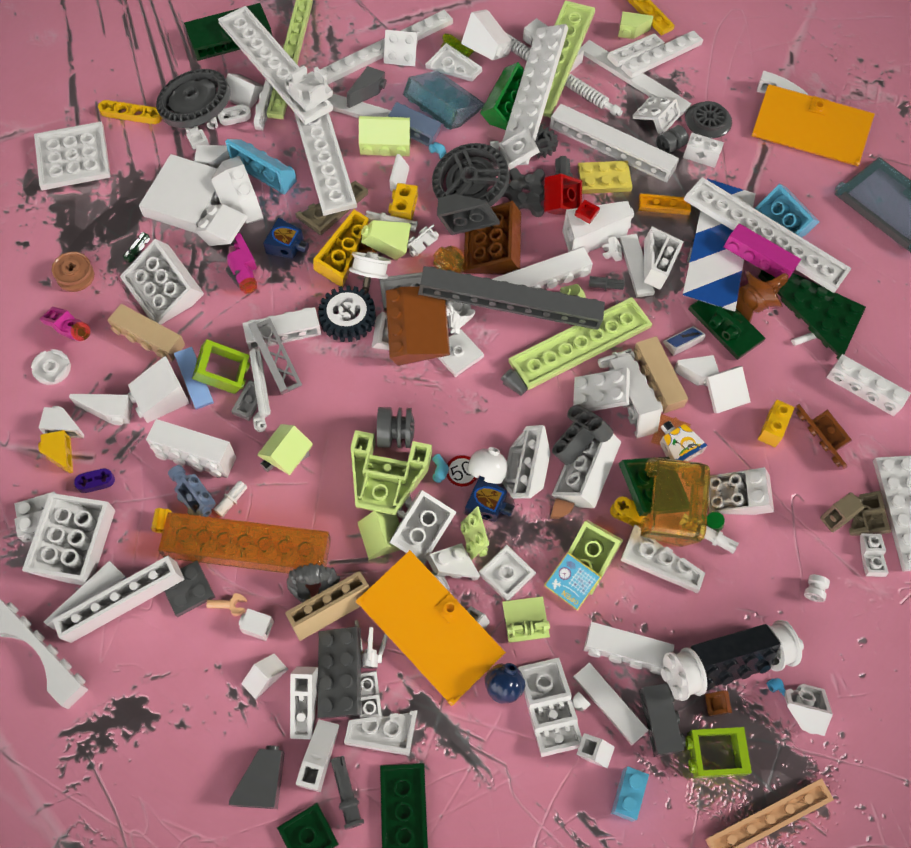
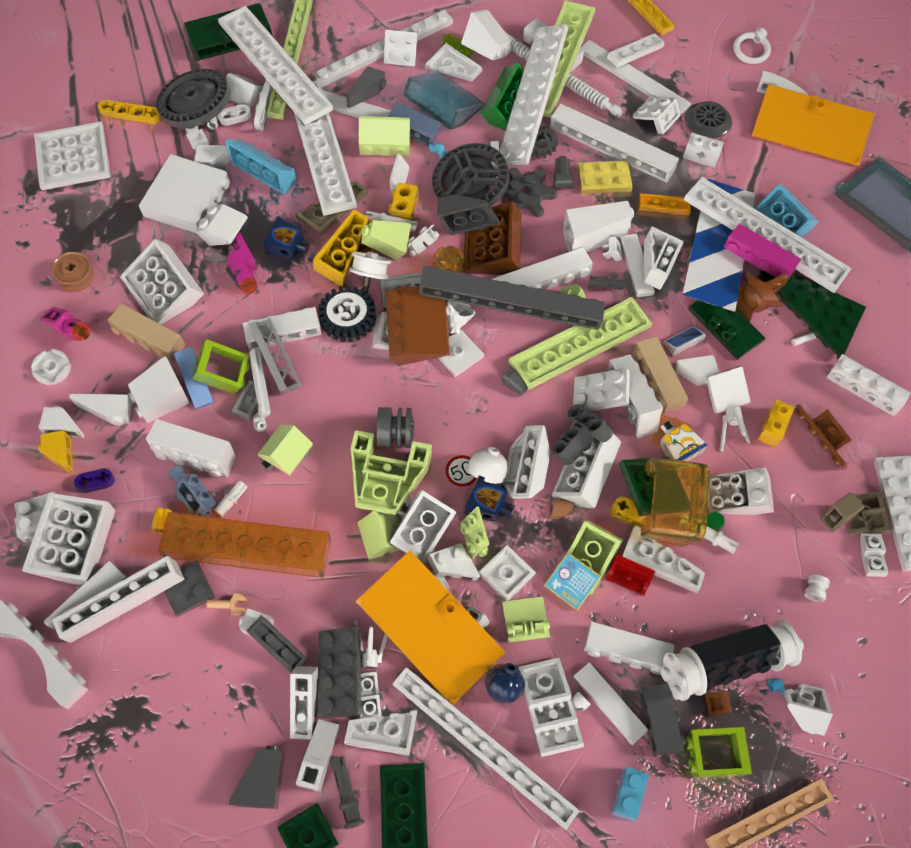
axle [123,232,150,263] -> none
white wedge [211,156,263,224] -> none
white slope [241,654,288,699] -> none
tan brick [285,571,370,641] -> none
white panel [286,65,333,112] -> none
dark grey piece [286,563,340,603] -> none
medium azure arm [432,454,449,483] -> none
white tile [498,126,540,170] -> none
red slope [544,174,582,215] -> none
red plate [575,200,600,224] -> none
white brick [576,733,615,768] -> none
white axle [598,348,635,368] -> none
yellowish green slope [618,11,653,39] -> none
white plate [621,31,703,78] -> none
dark grey wheel [656,125,689,154] -> none
none -> dark grey tile [246,615,307,673]
none -> white plate [392,667,580,830]
none -> red hinge [606,554,655,596]
none -> white plant [719,406,751,452]
none -> white piece [733,28,771,64]

